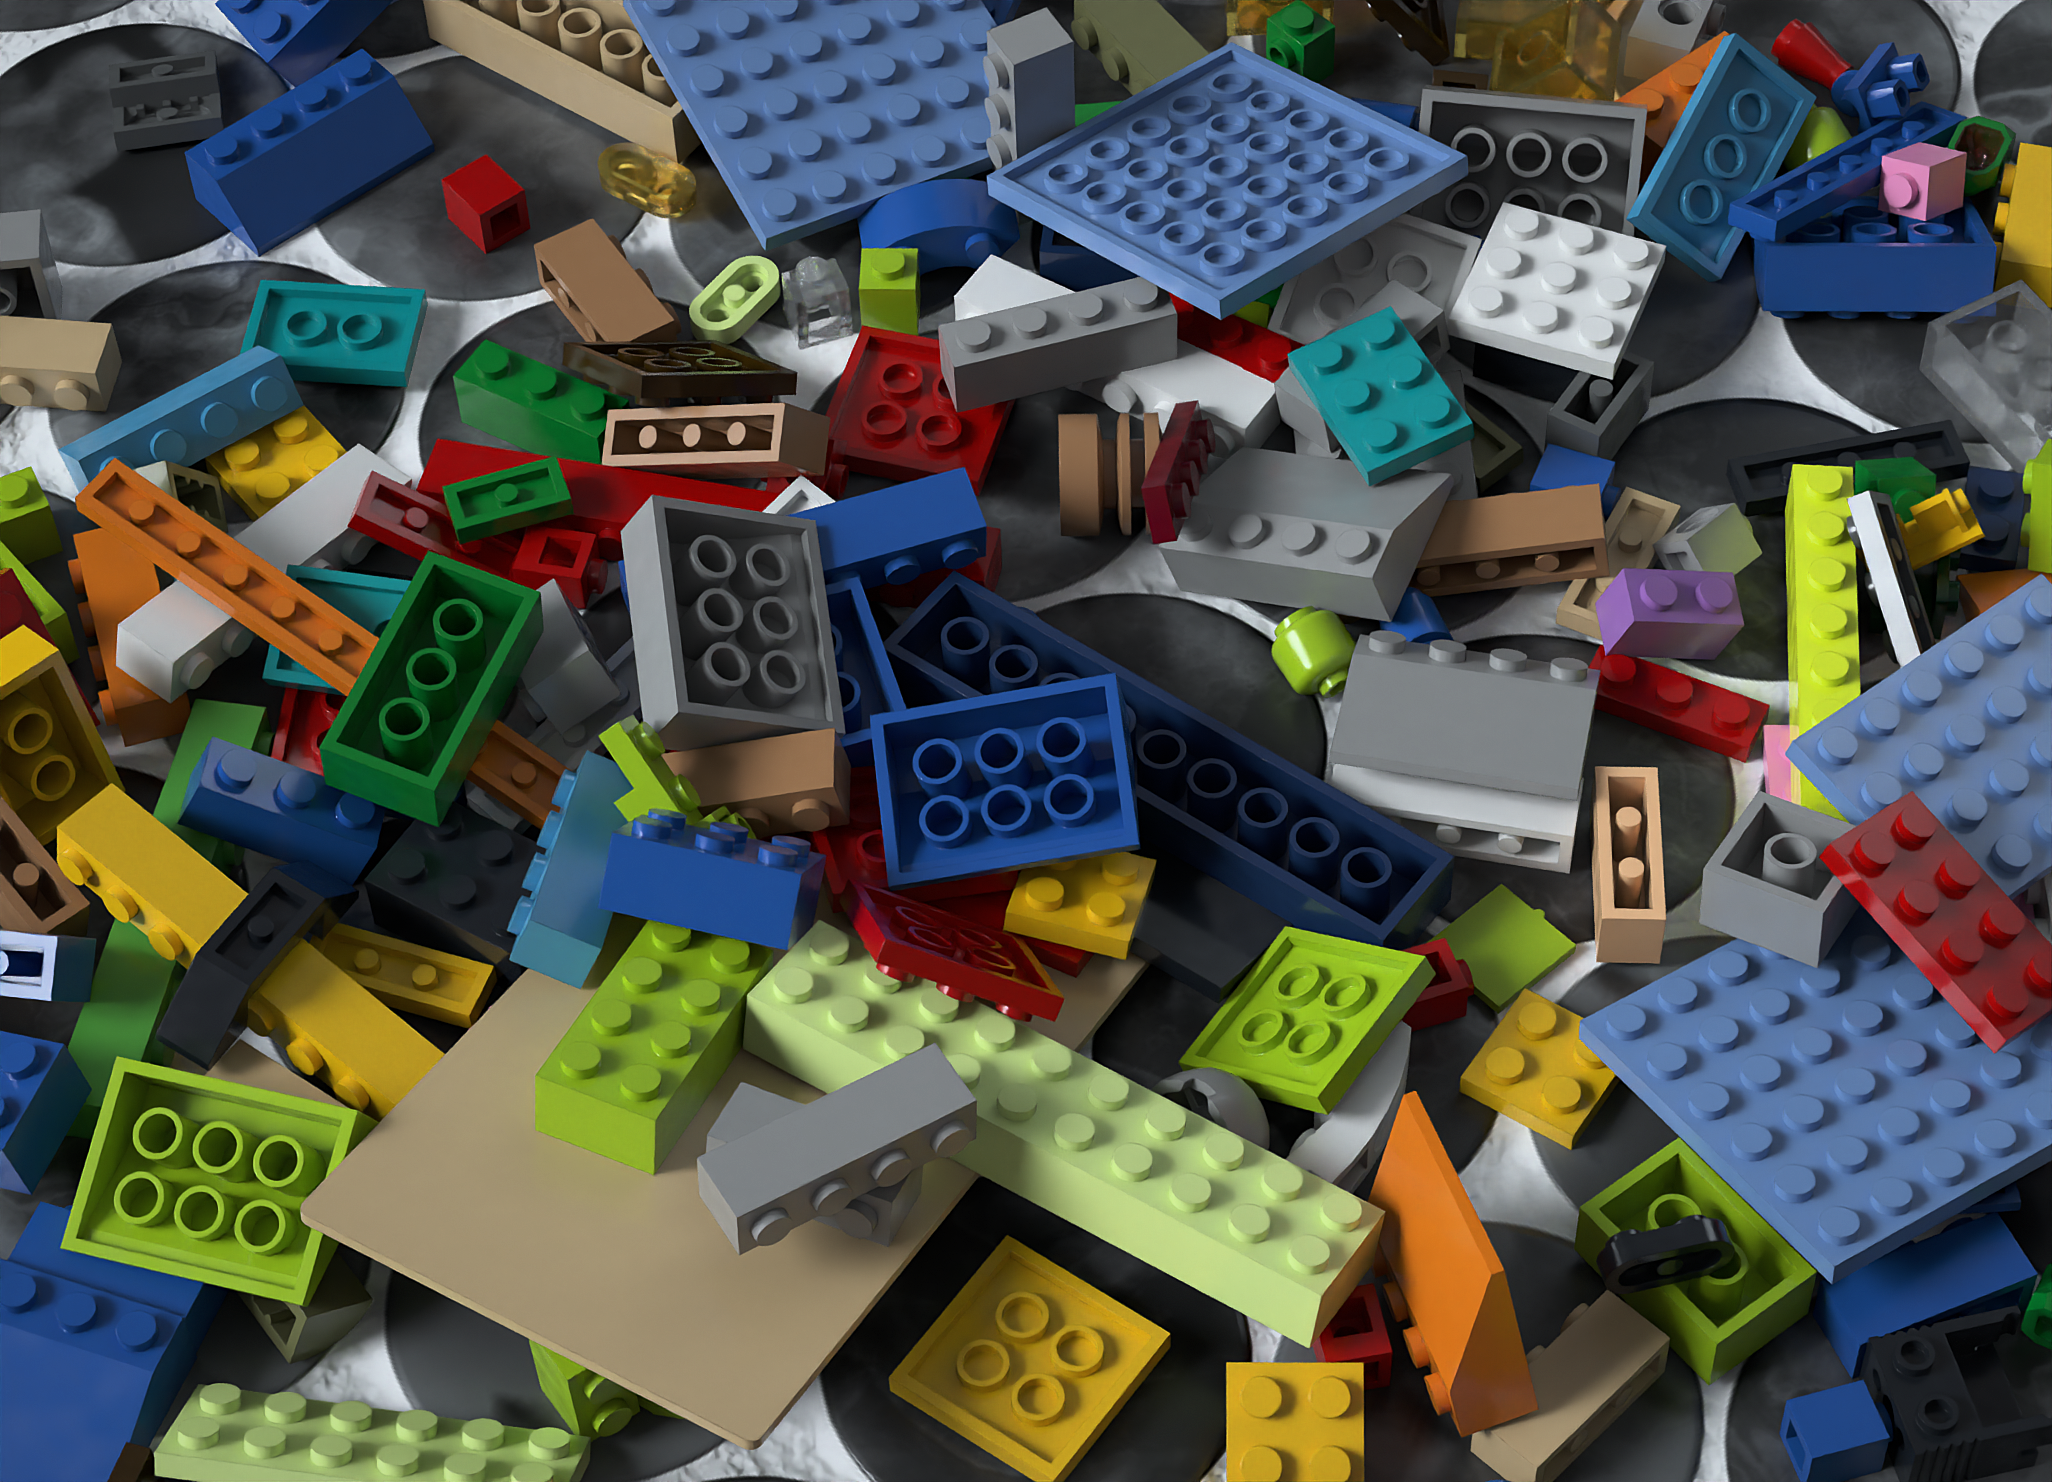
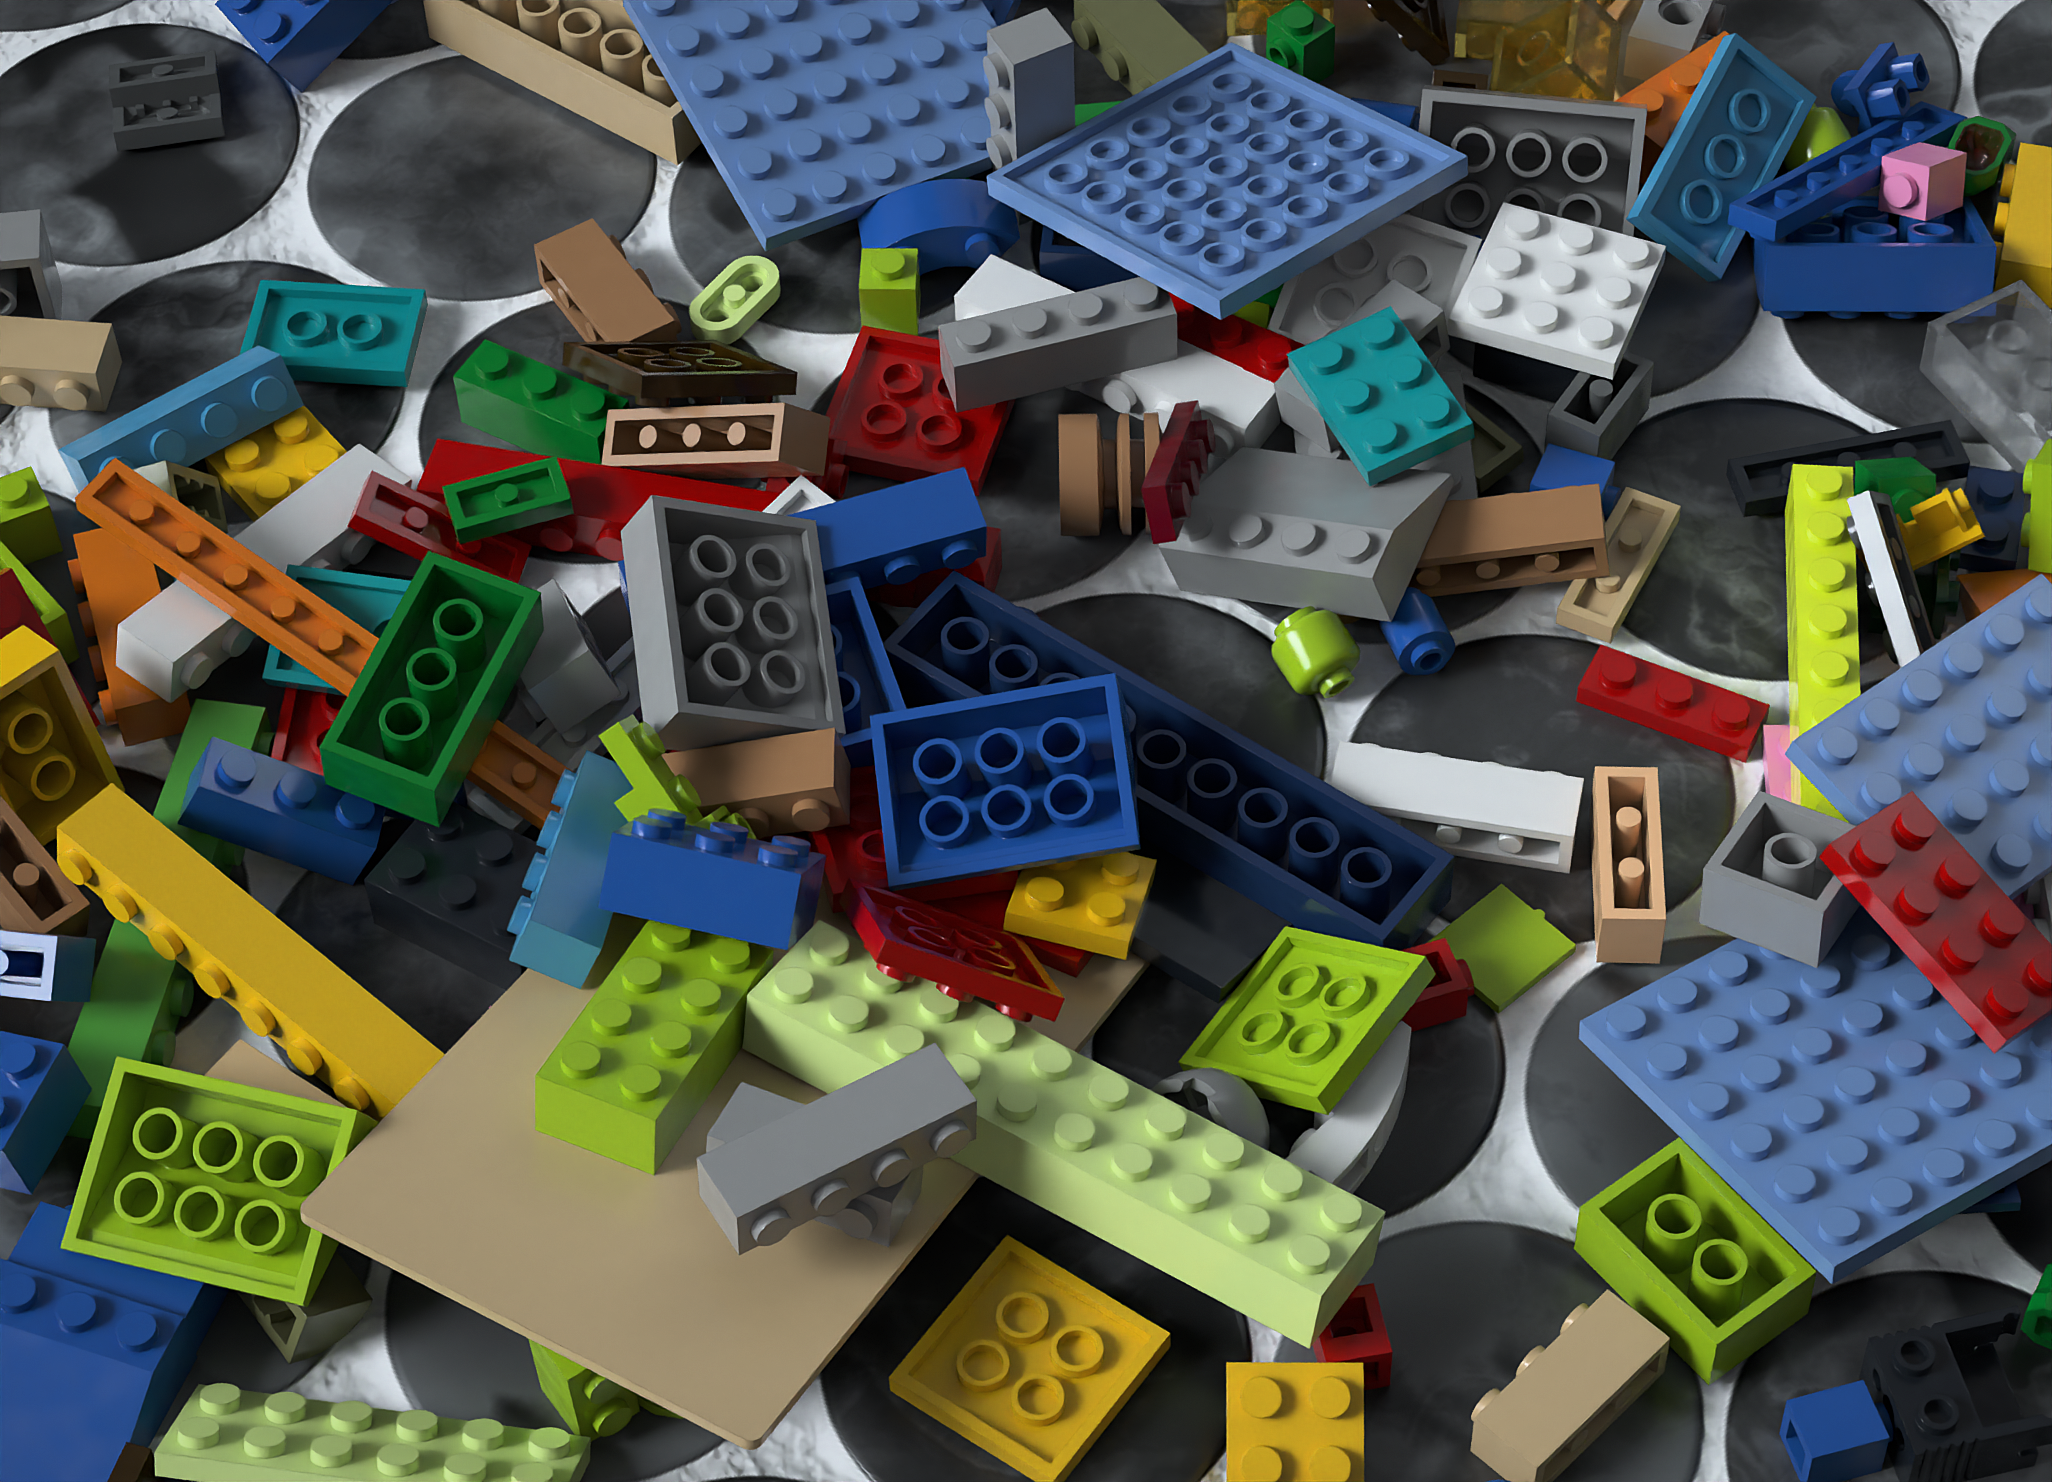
black slope [156,860,359,1072] -> none
blue slope [185,49,435,257] -> none
yellow plate [309,923,497,1029] -> none
red brick [441,154,531,254] -> none
red brick [512,525,608,609] -> none
clear yellow plate [597,142,697,218] -> none
clear brick [781,257,853,350] -> none
light grey slope [1329,631,1601,801] -> none
orange slope [1368,1091,1539,1438] -> none
yellow plate [1459,988,1620,1150] -> none
medium lavender brick [1595,568,1744,660] -> none
black plate [1596,1215,1735,1294] -> none
light grey brick [1652,503,1762,575] -> none
red cone [1771,19,1854,90] -> none
blue brick [1813,1212,2038,1379] -> none

